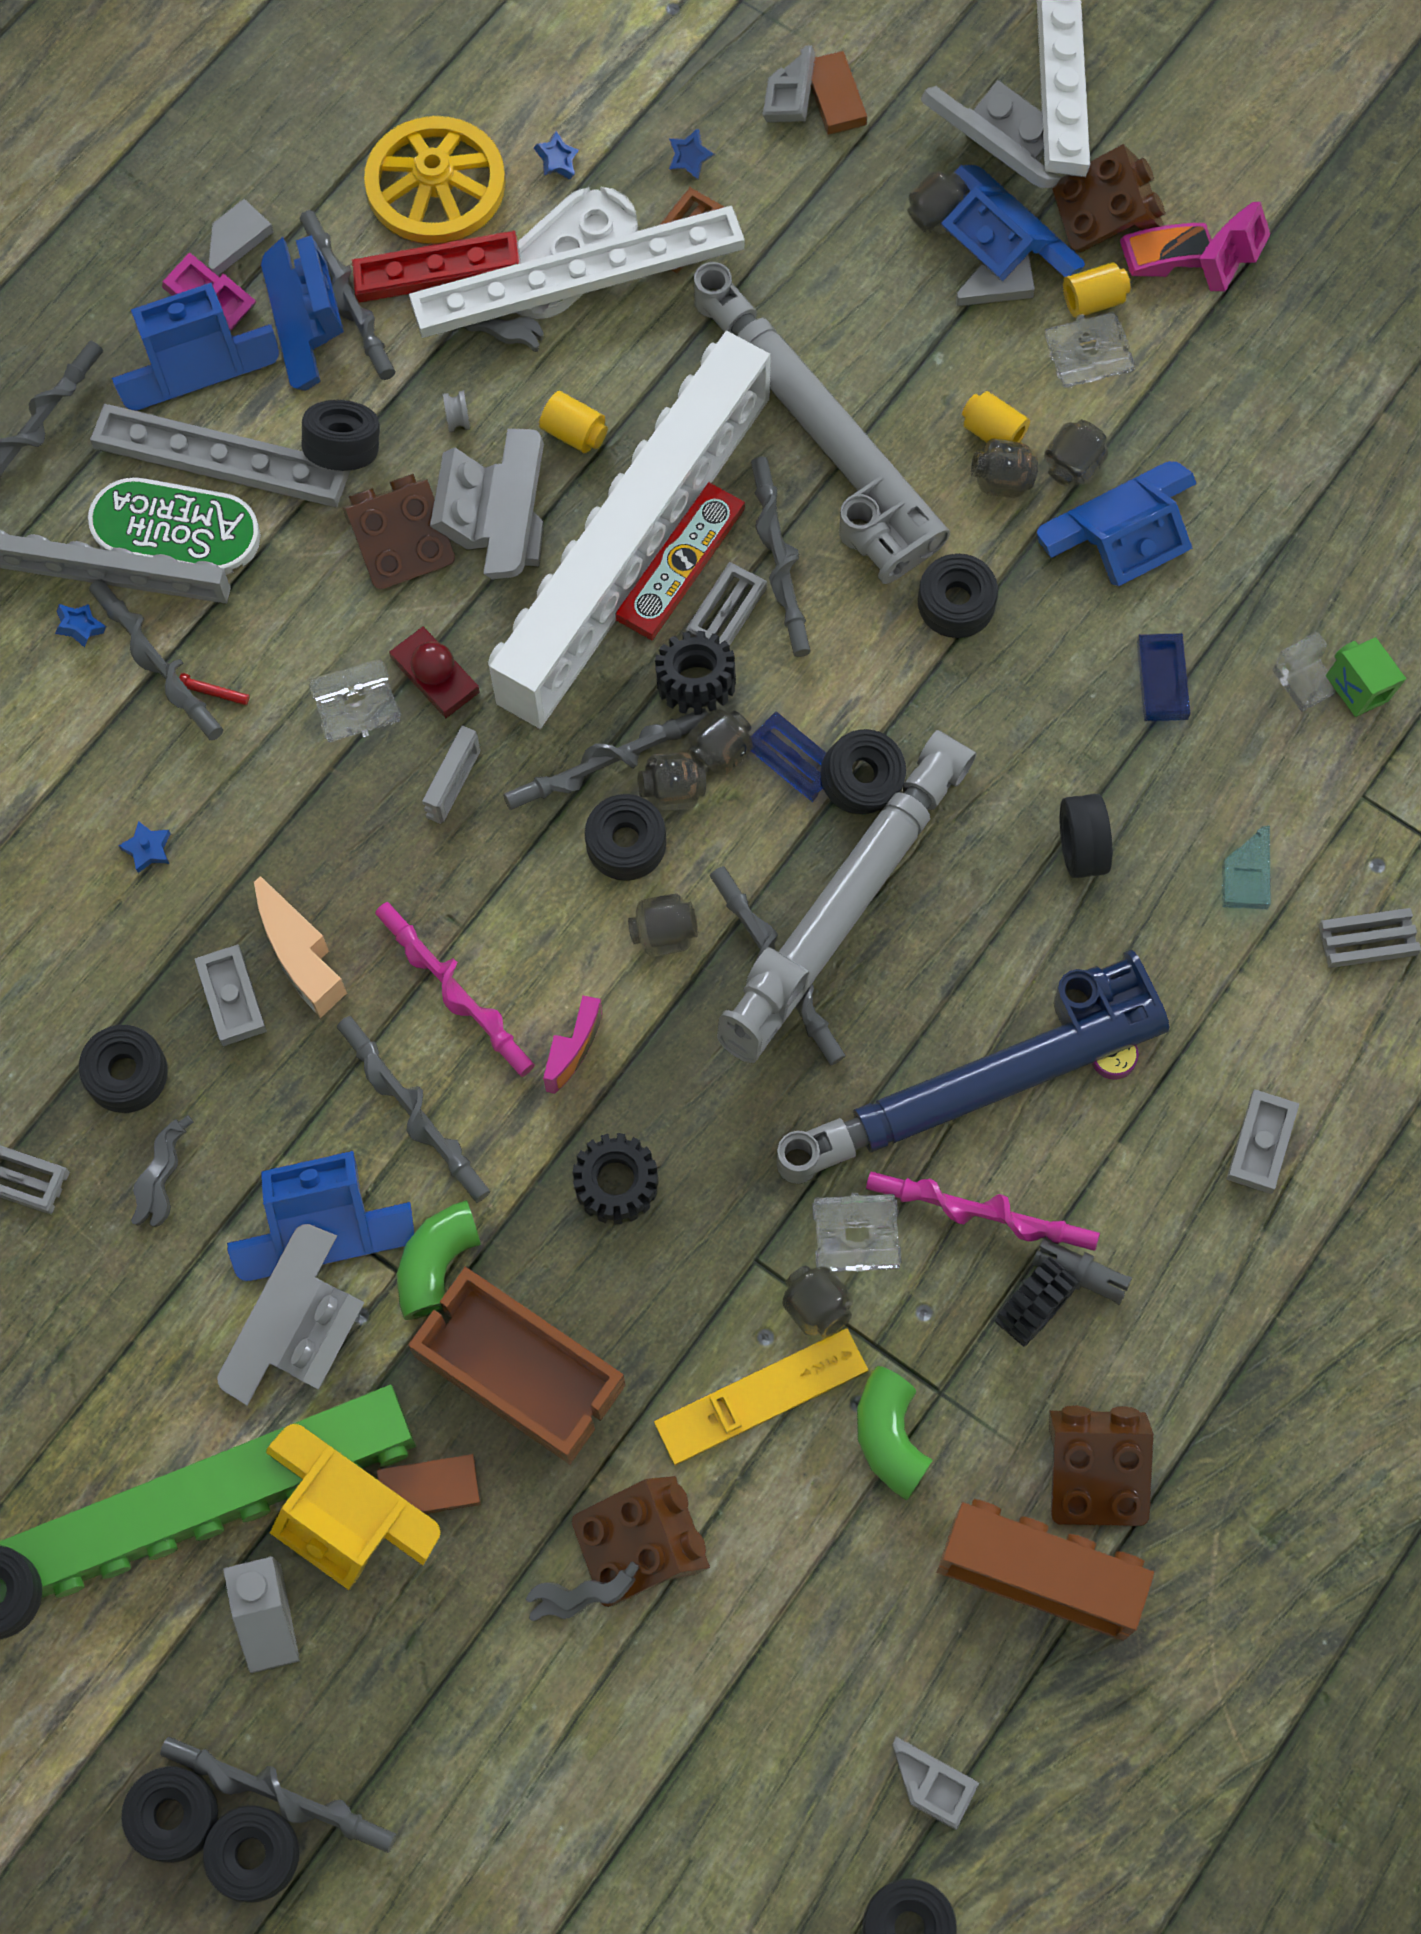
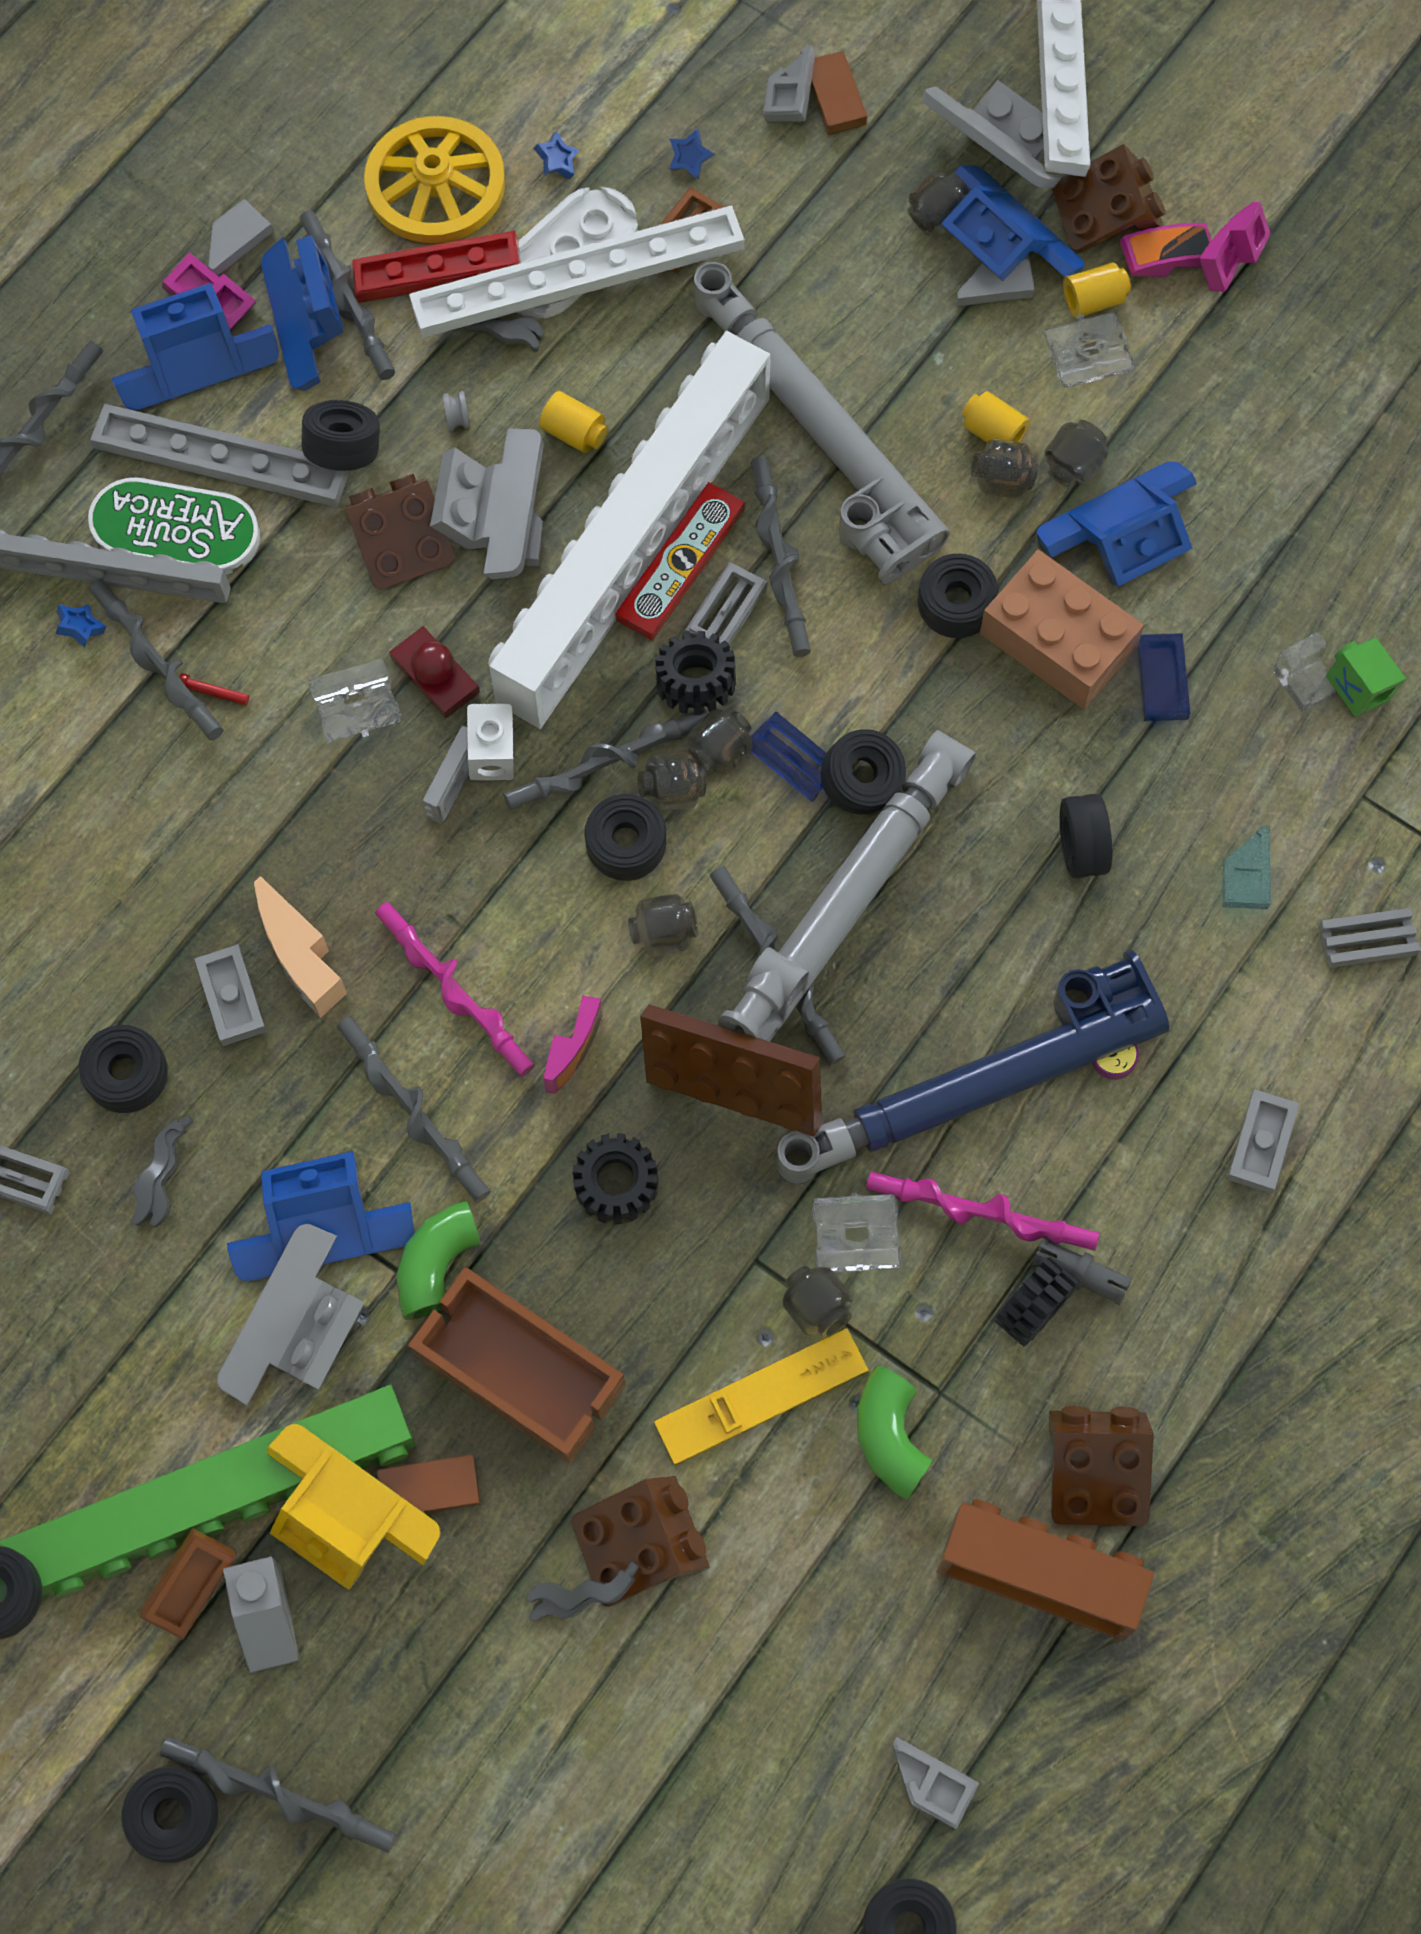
blue piece [118,821,171,873] -> none
black tyre [203,1806,299,1902] -> none
none -> dark orange tile [139,1528,236,1640]
none -> white bracket [467,704,514,780]
none -> reddish brown plate [640,1004,822,1136]
none -> nougat brick [980,549,1144,710]

